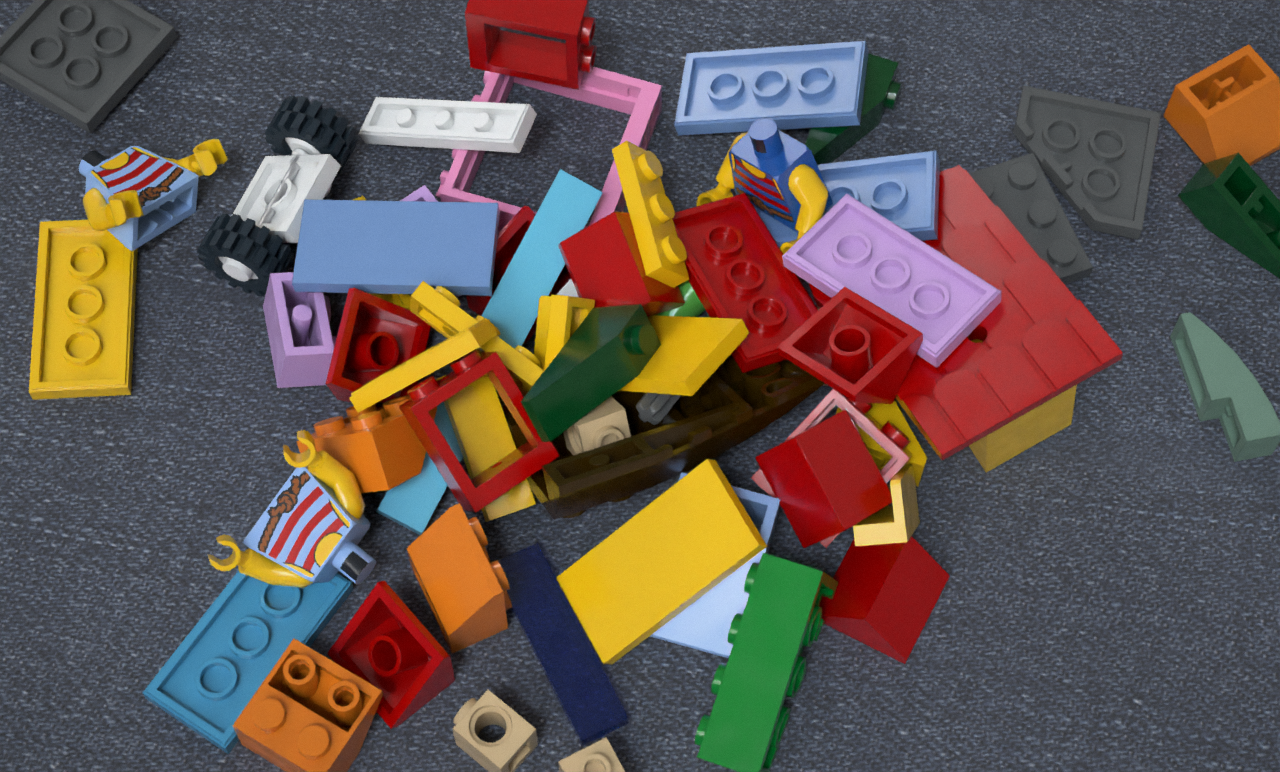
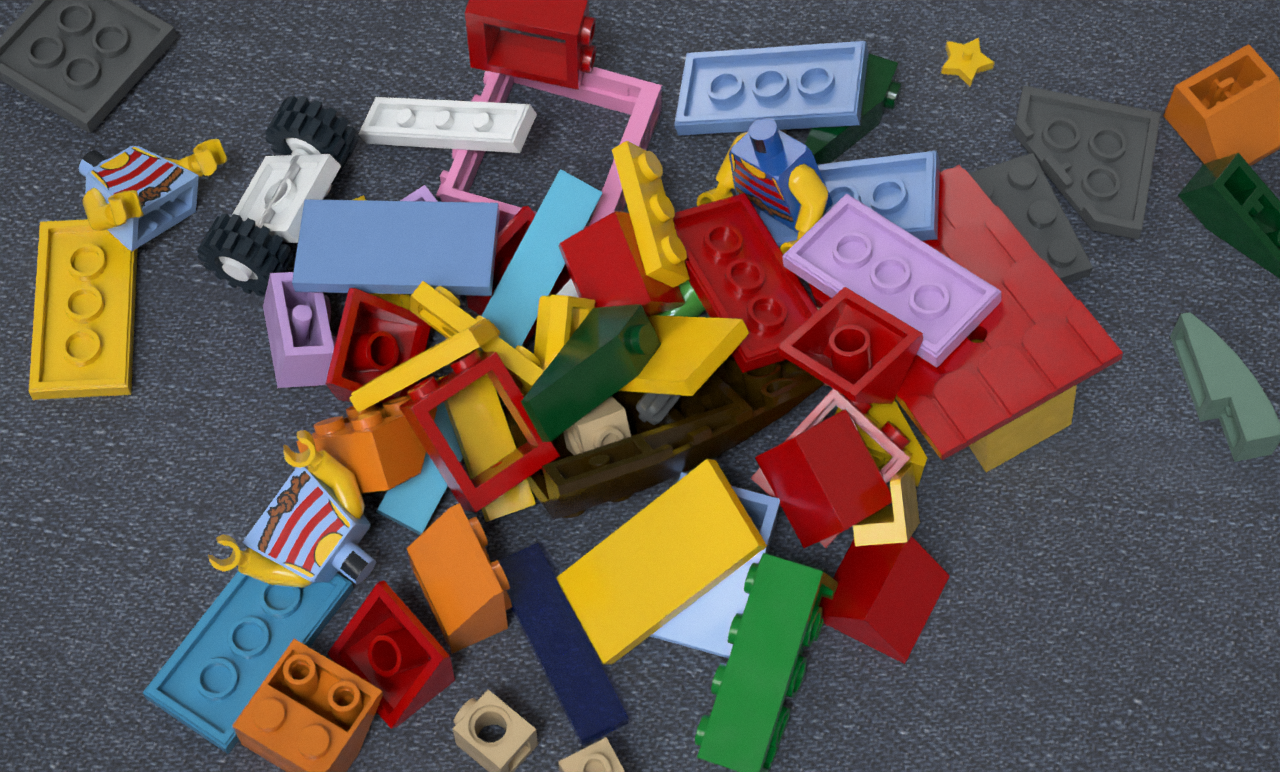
none -> yellow piece [941,38,994,87]

